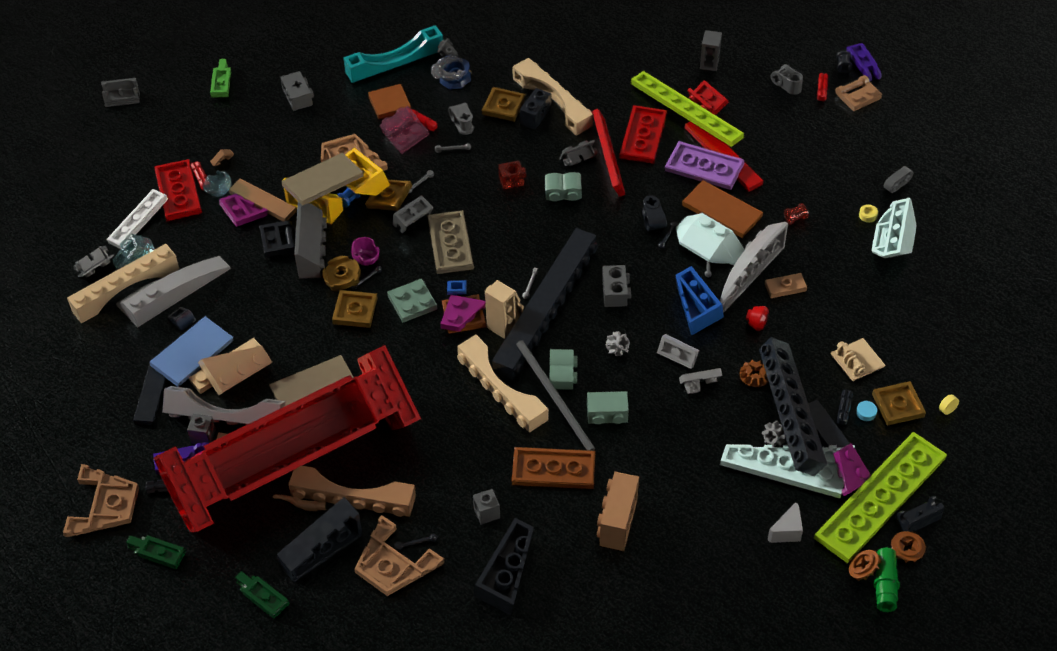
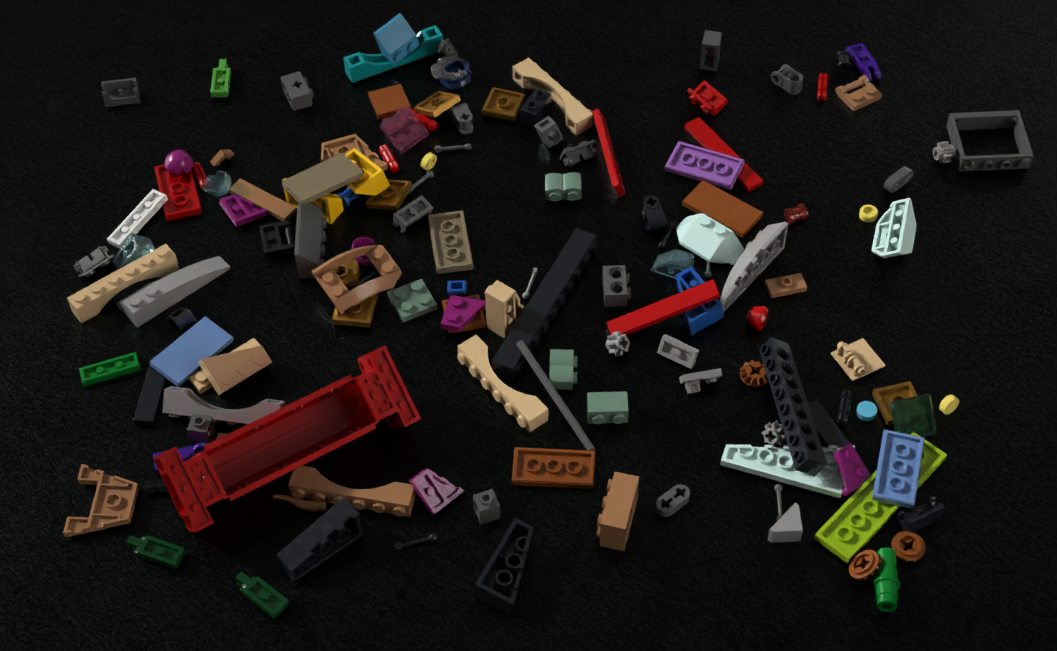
dark tan tile [269,355,353,406] -> none
medium nougat wing [355,515,444,596] -> none
clear red brick [499,161,526,189] -> none
red tile [620,105,667,164] -> none
lime plate [631,71,744,147] -> none
none -> green tile [79,352,141,387]
none -> magenta hair [164,150,194,175]
none -> medium nougat wedge [311,245,402,314]
none -> dark azure slope [374,13,420,65]
none -> red axle [379,144,399,173]
none -> wing [409,468,464,515]
none -> pearl gold plate [414,91,461,117]
none -> light yellow tile [420,152,437,171]
none -> dark grey brick [534,116,564,148]
none -> red tile [606,279,721,335]
none -> clear light blue slope [651,249,694,279]
none -> dark grey beam [656,484,690,517]
none -> dark grey hinge [774,484,783,521]
none -> medium blue tile [872,429,925,509]
none -> clear green plate [890,393,937,437]
none -> light grey gear [933,141,955,163]
none -> dark grey window [946,110,1033,171]

